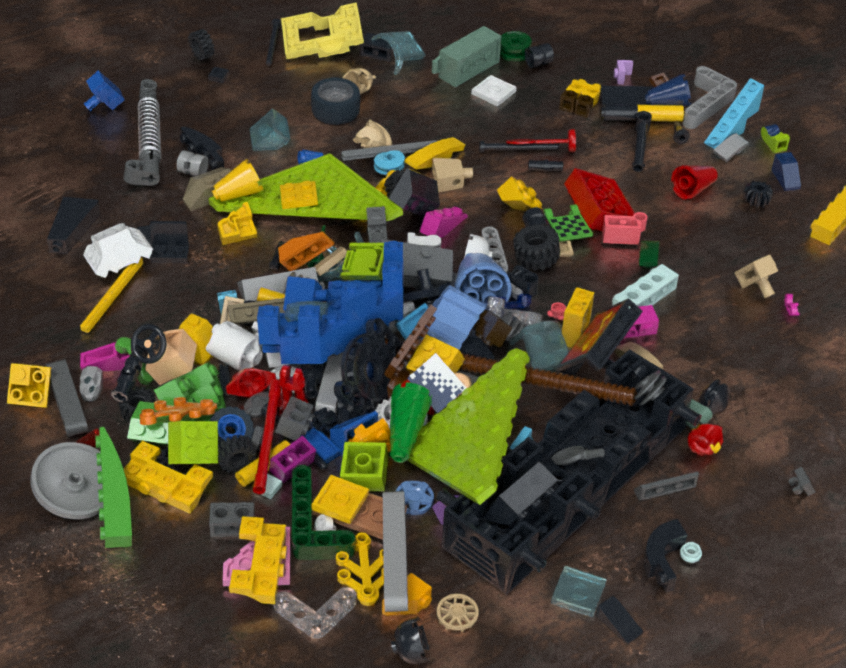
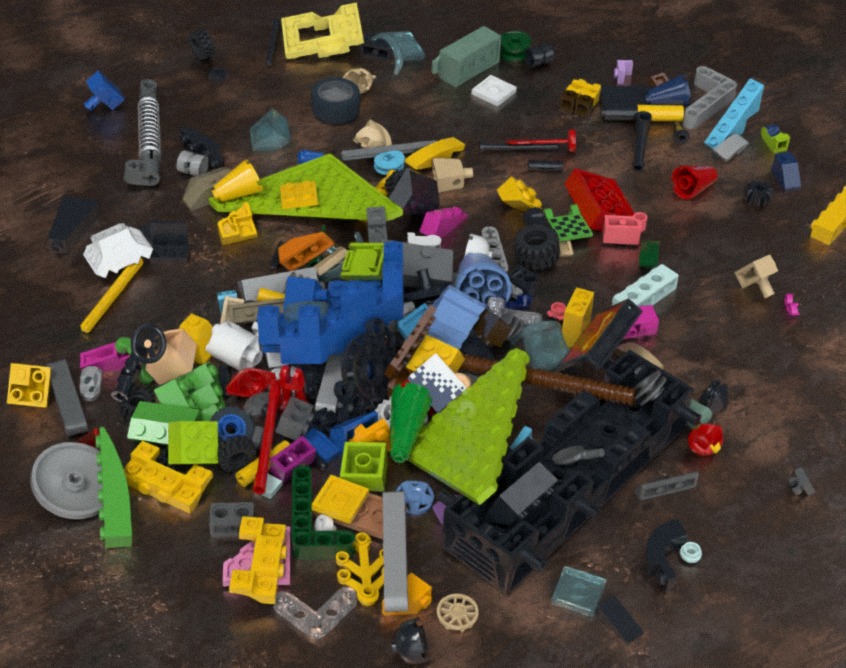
orange plant [140,397,217,425] -> none

